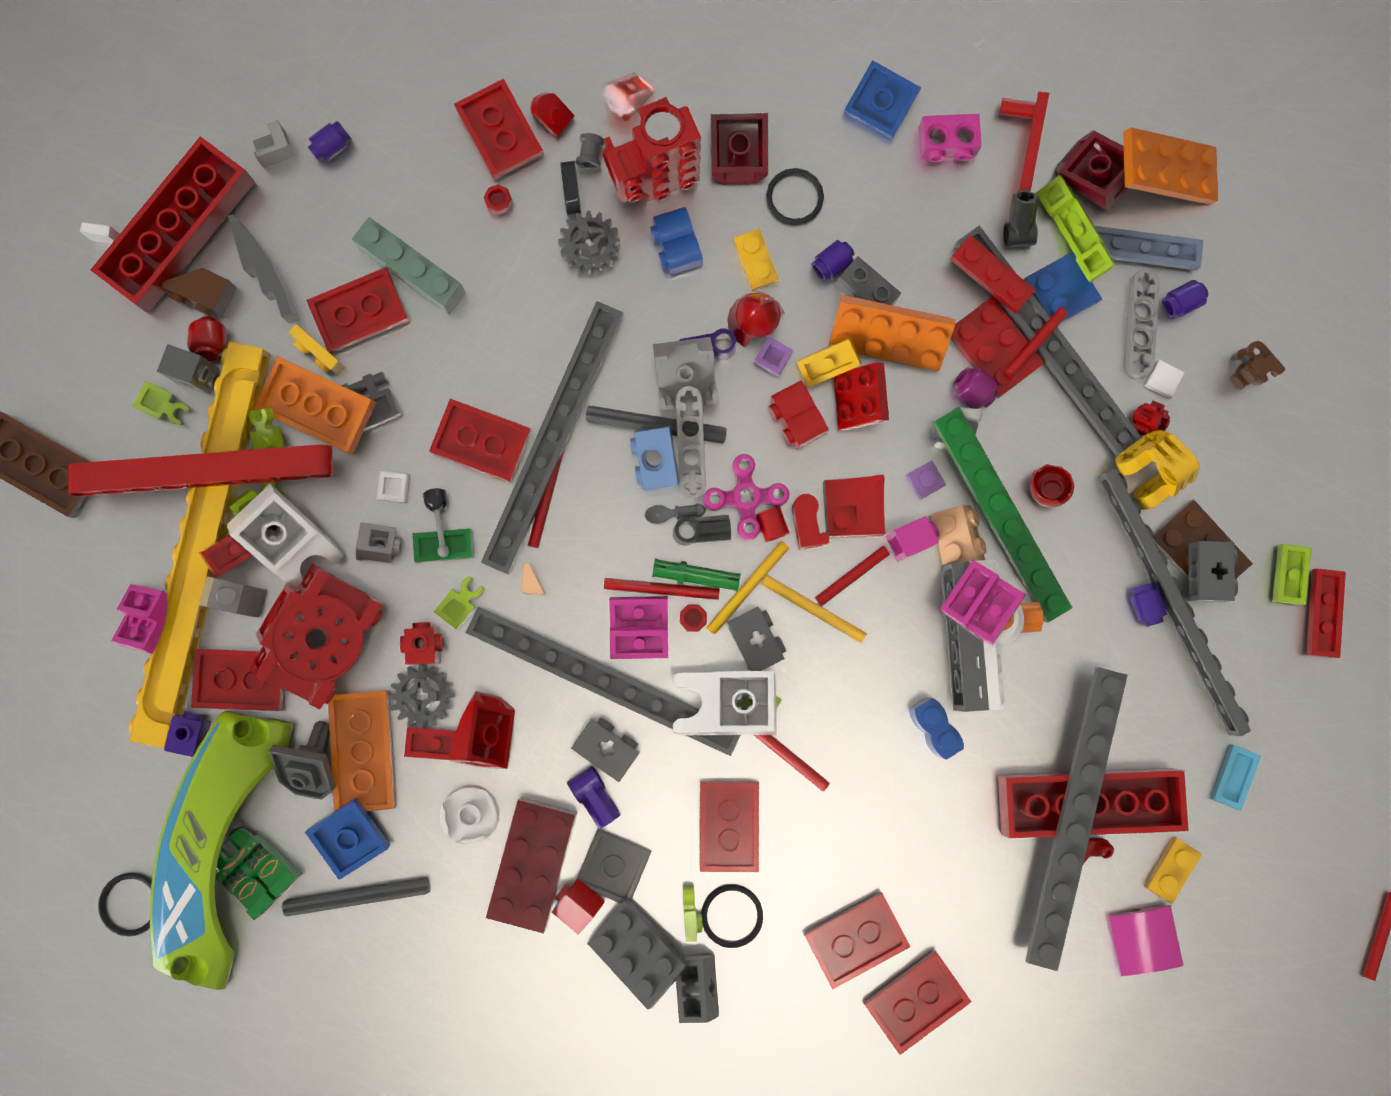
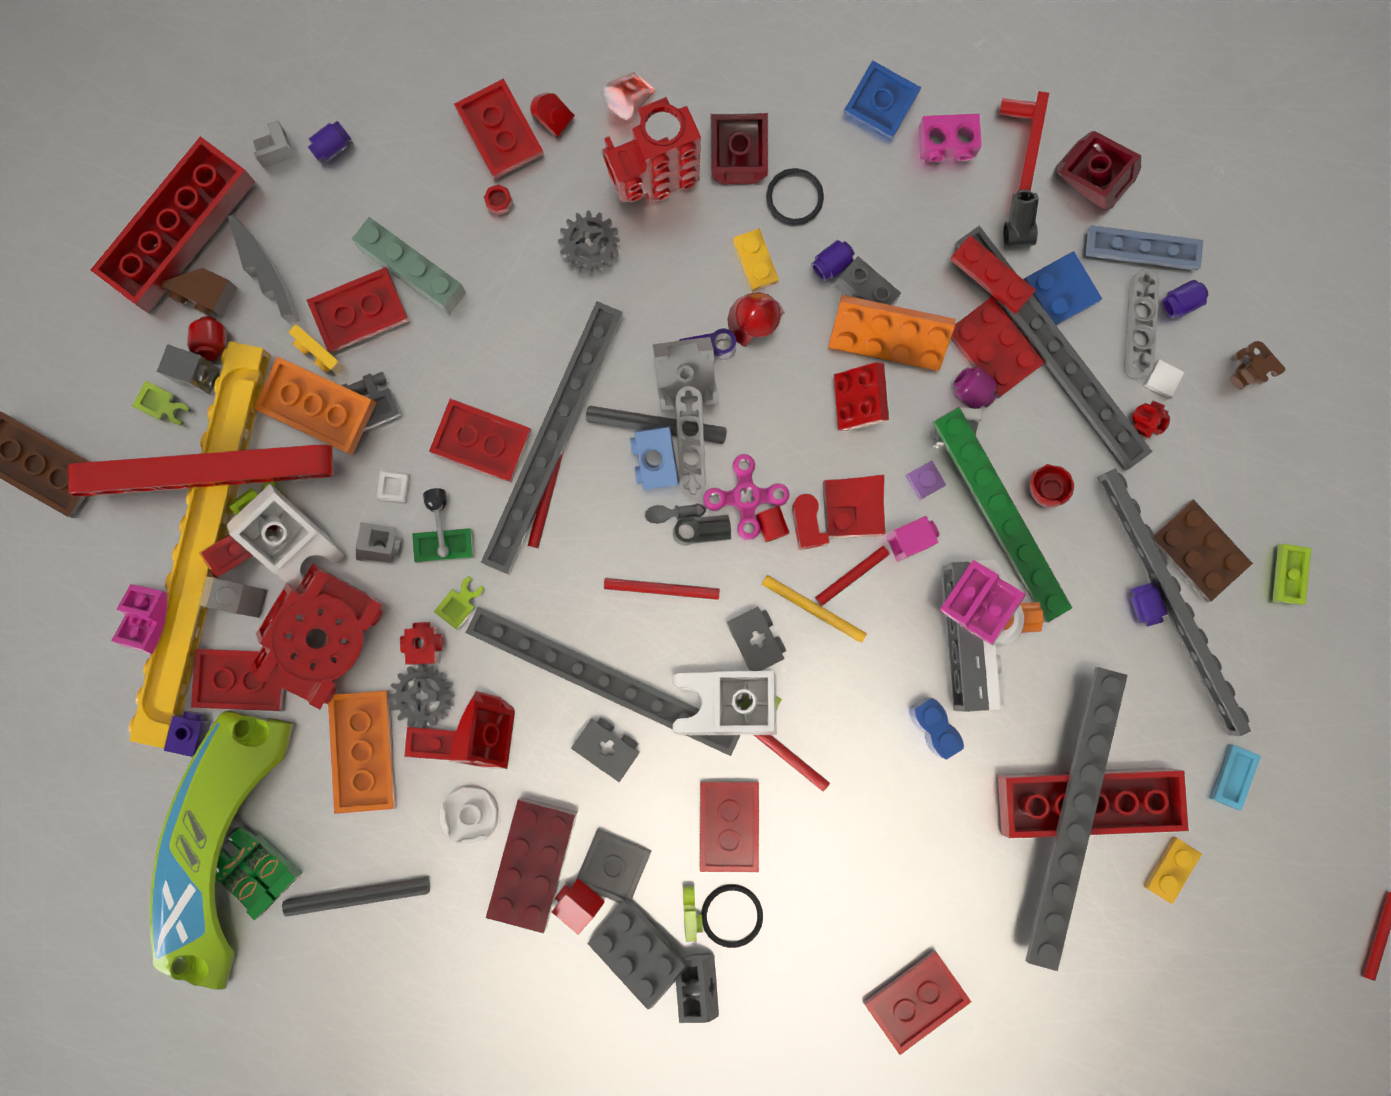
white tile [80,221,120,244] -> none
black tyre [98,873,152,937] -> none
lime plate [248,407,284,449] -> none
dark grey piece [268,721,336,800] -> none
blue plate [305,797,390,880] -> none
light nougat slope [521,563,546,596] -> none
black beam [560,161,581,215] -> none
dark purple piece [567,766,621,830] -> none
dark grey bush [576,133,605,170] -> none
dark pink slope [609,596,669,659] -> none
blue brick [650,207,703,275] -> none
green pin [652,558,741,592] -> none
red tile [680,604,707,632] -> none
yellow bar [706,541,789,635] -> none
medium lavender plate [754,336,793,377] -> none
red brick [768,380,829,450] -> none
yellow plate [796,337,862,388] -> none
plate [804,892,911,990] -> none
light nougat bracket [930,505,987,566] -> none
red bar [1004,307,1068,378] -> none
lime slope [1036,175,1115,283] -> none
red arm [1083,838,1114,865] -> none
dark pink slope [1109,905,1184,976] -> none
yellow piece [1115,430,1200,510] -> none
orange plate [1123,127,1218,205] -> none
dark grey brick [1188,541,1238,603] -> none
red plate [1306,568,1346,658] -> none

